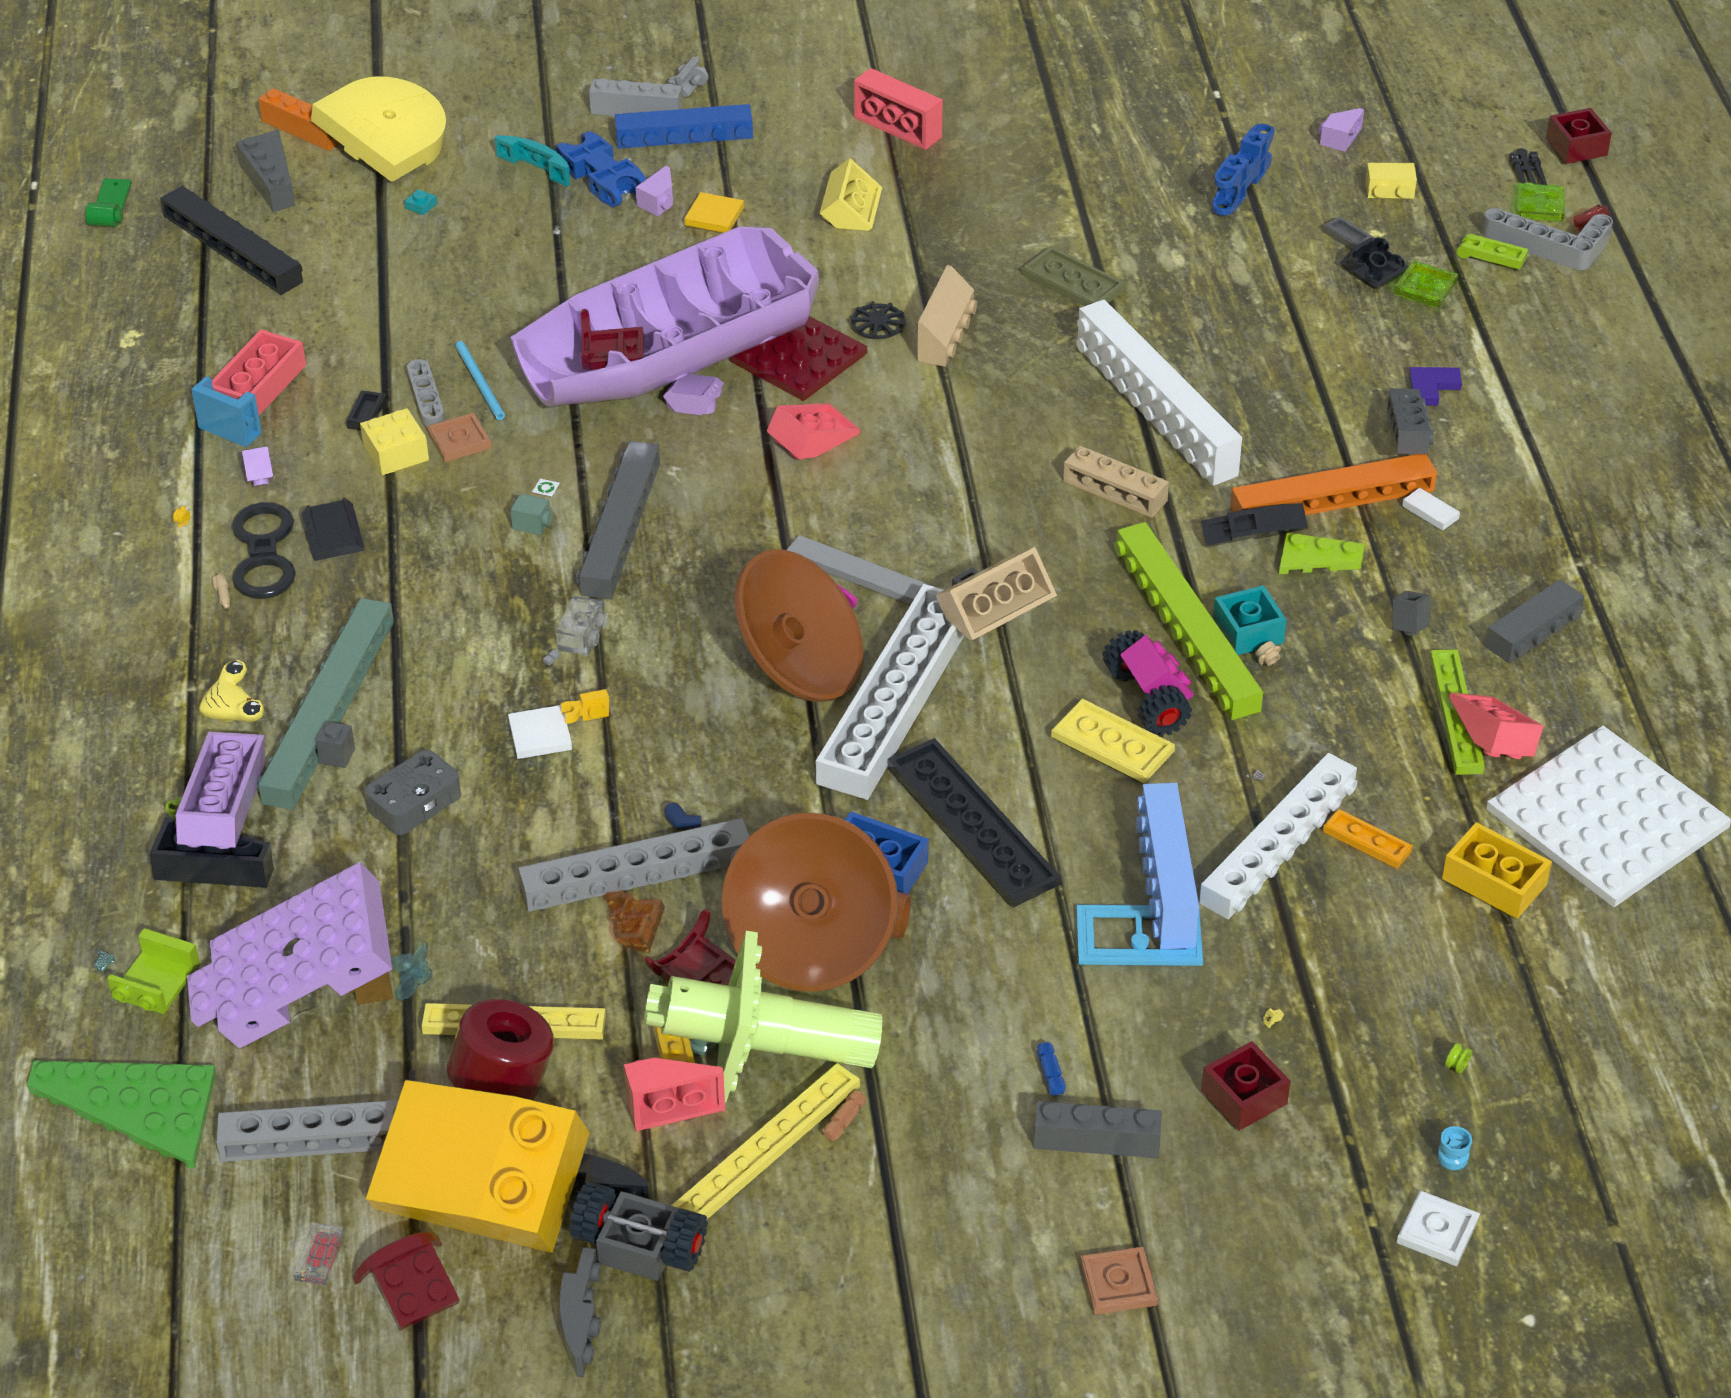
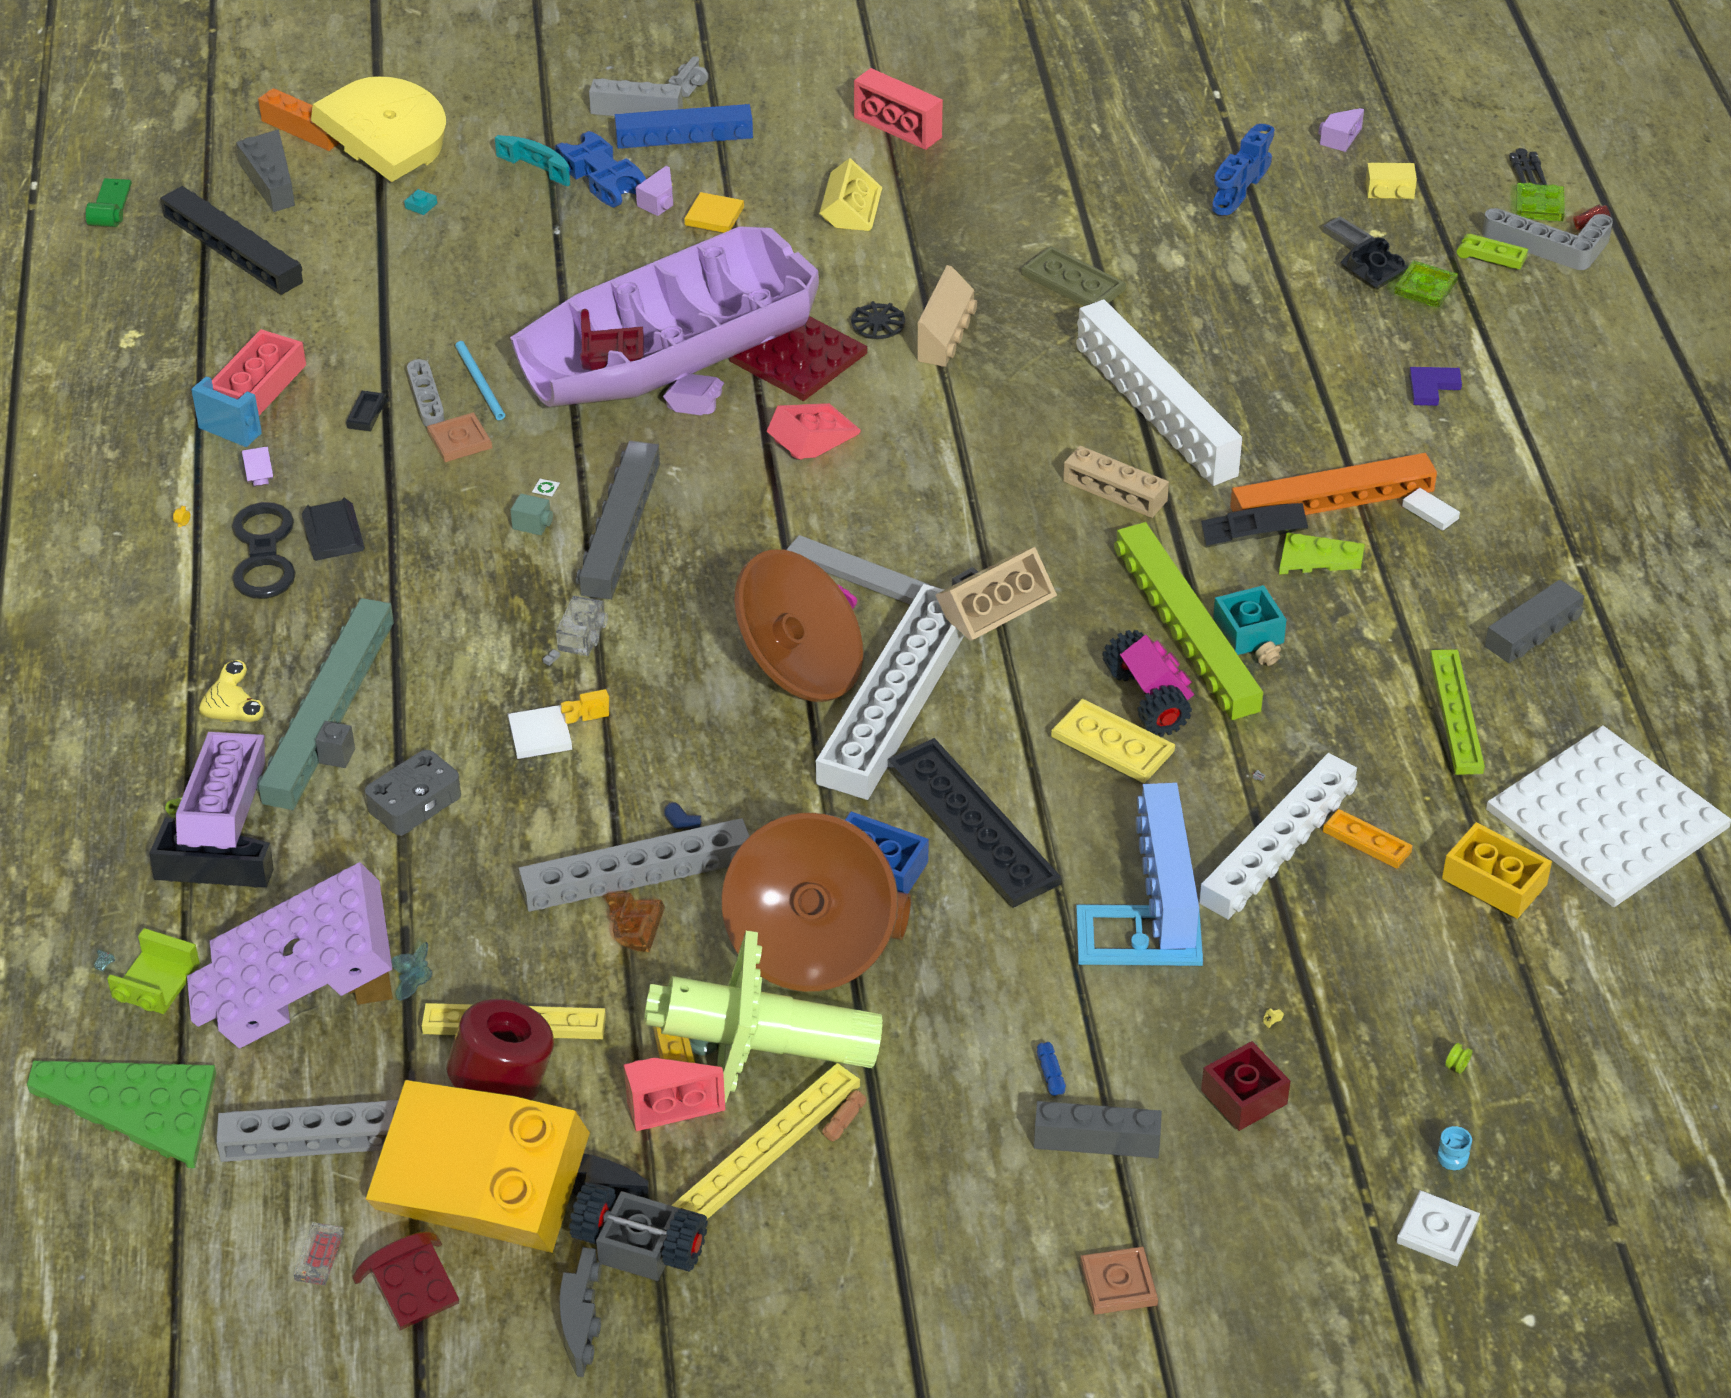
tan piece [212,573,230,609] -> none
light yellow brick [360,408,429,475] -> none
dark red piece [645,909,736,986] -> none
dark grey brick [1387,388,1434,454] -> none
dark grey brick [1393,591,1430,635] -> none
coral slope [1449,692,1544,759] -> none
dark red brick [1546,108,1612,164] -> none

